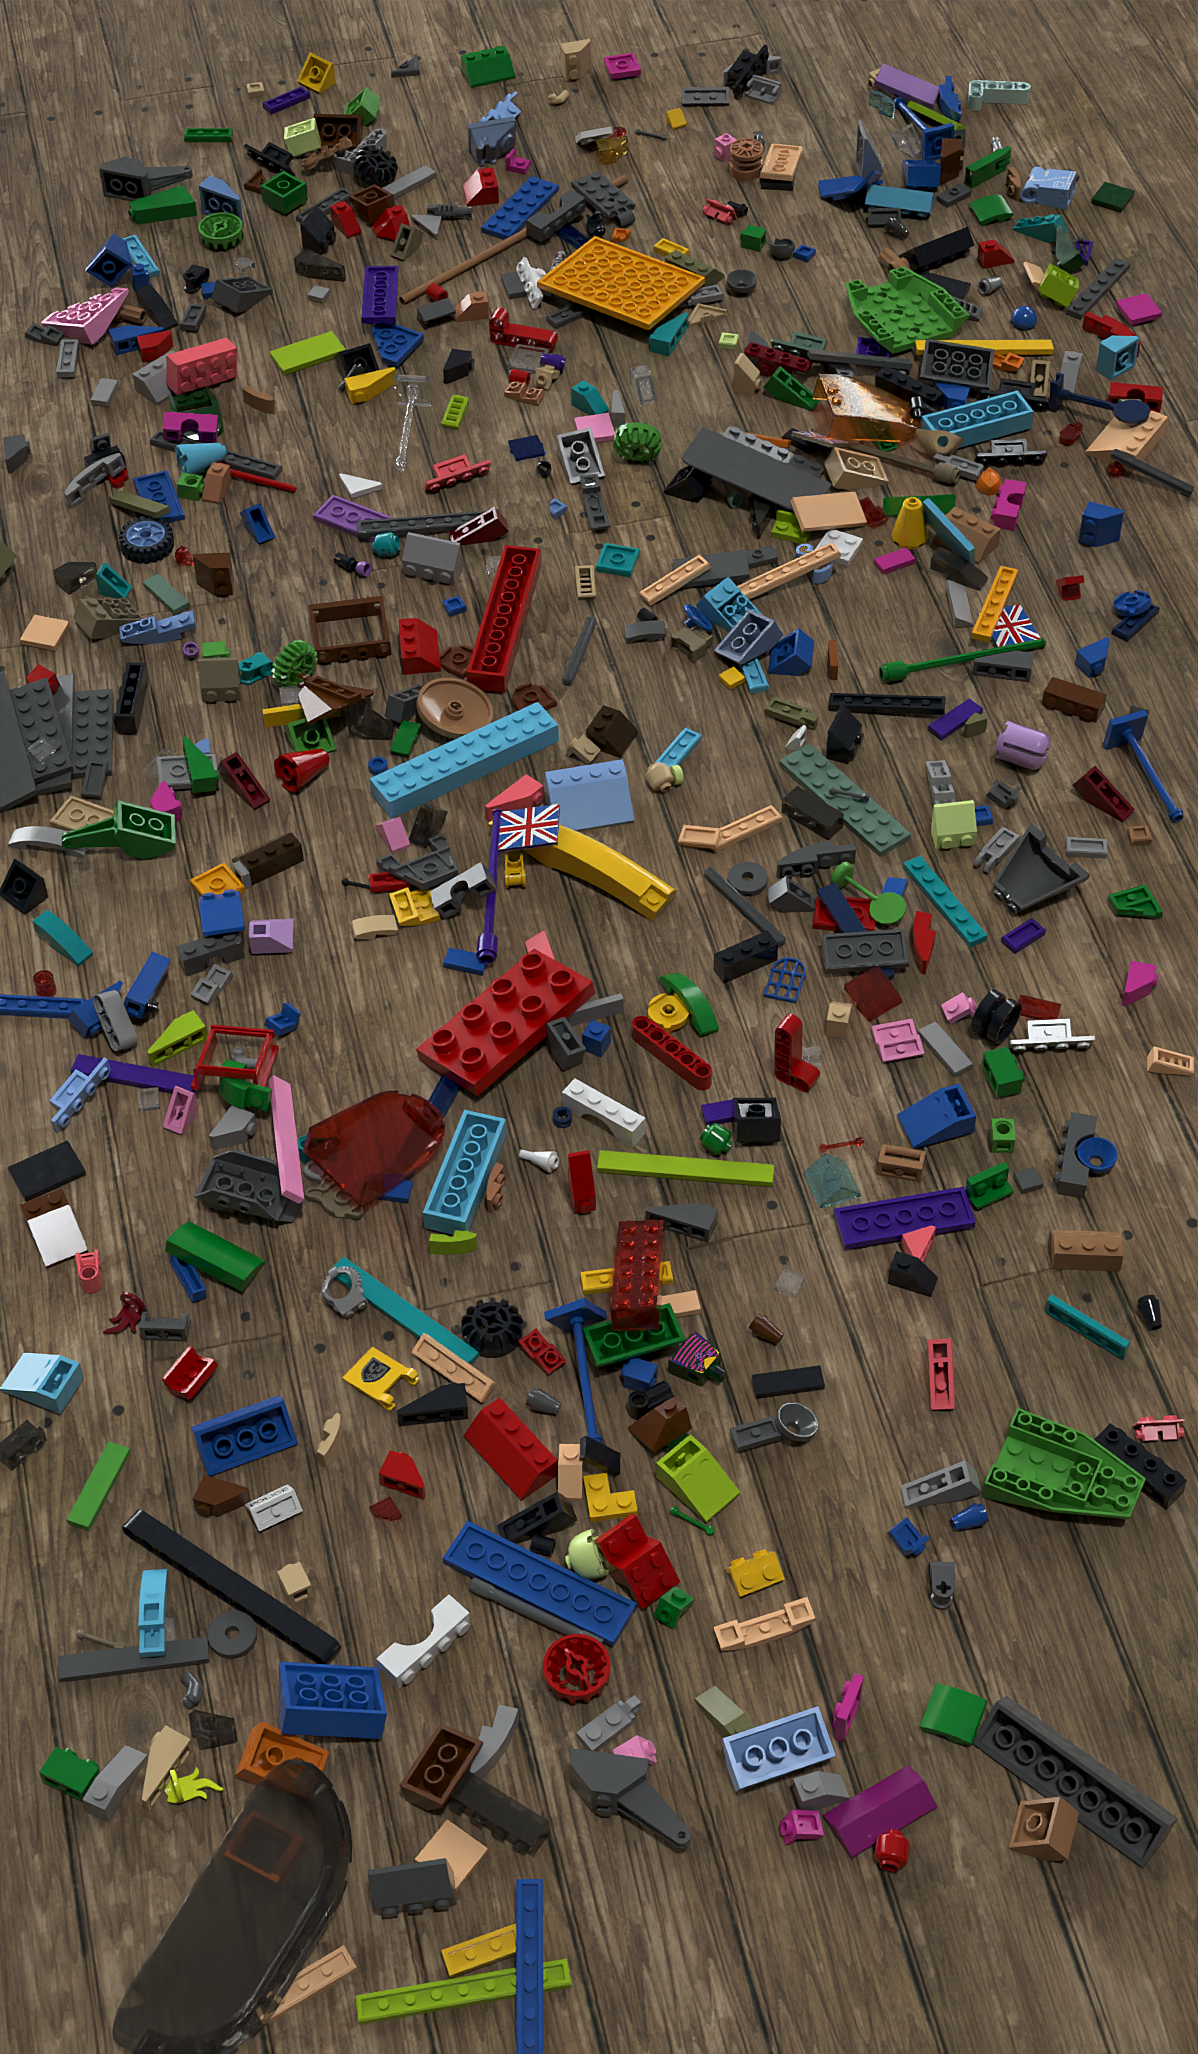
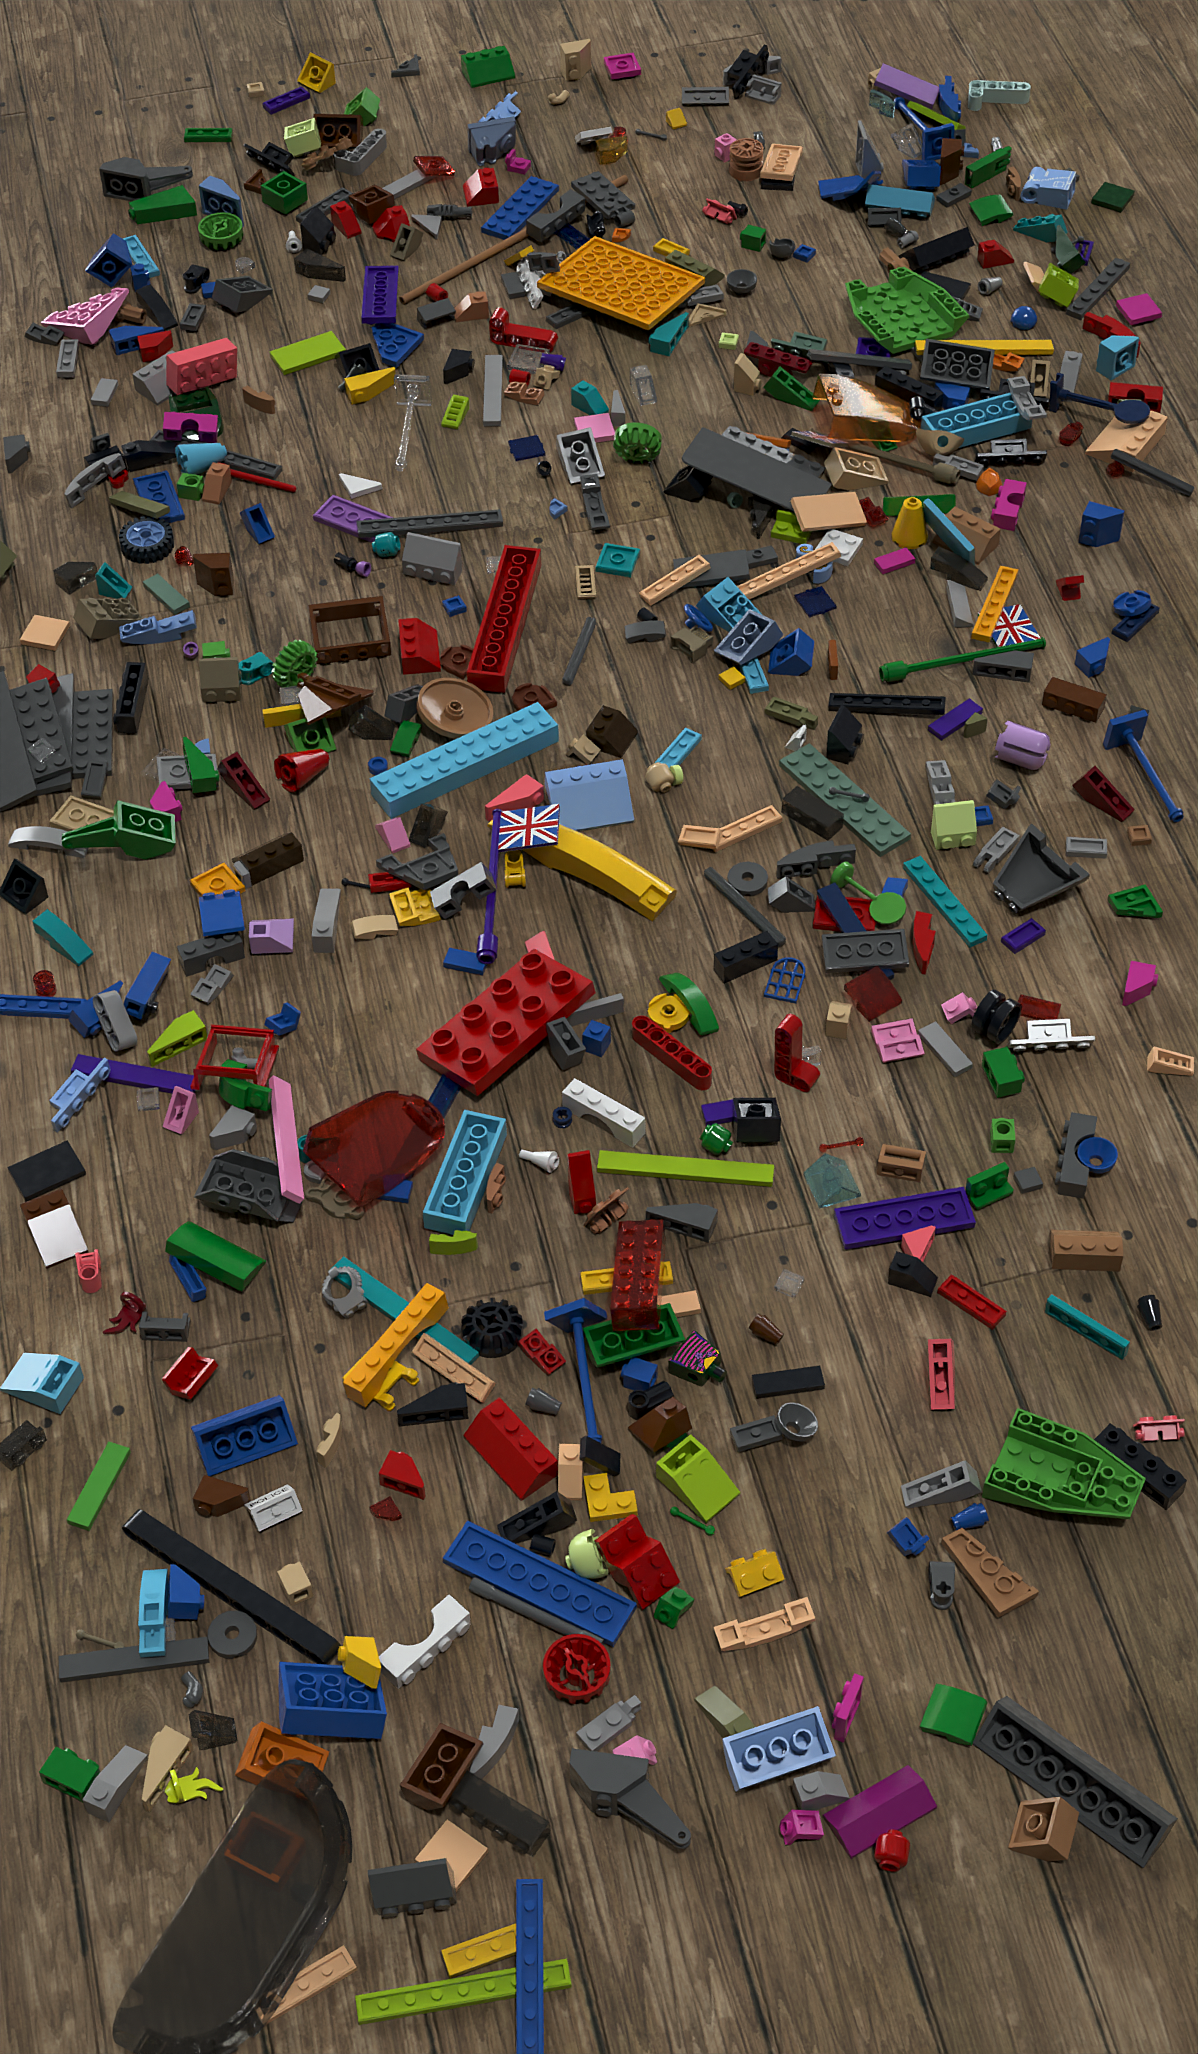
black gear [353,145,398,187] -> none
coral bracket [423,454,491,492] -> none
dark red slope [449,507,509,546] -> none
blue slope [897,1083,976,1149] -> none
none -> black slope [121,440,177,472]
none -> blue slope [168,1564,204,1620]
none -> white cone [286,231,302,253]
none -> light grey slope [312,889,341,953]
none -> yellow slope [338,1636,381,1688]
none -> light orange arch [343,1283,449,1408]
none -> clear red tile [413,156,455,176]
none -> light grey tile [483,355,503,426]
none -> yellow tile [504,245,534,266]
none -> dark grey slope [527,252,560,273]
none -> nougat hinge [583,1187,629,1234]
none -> clear blue piece [794,586,837,618]
none -> light grey pin [897,231,919,249]
none -> red tile [937,1274,1007,1330]
none -> medium nougat wing [941,1528,1039,1618]
none -> medium blue tile [962,143,979,158]
none -> light grey slope [1008,376,1047,420]

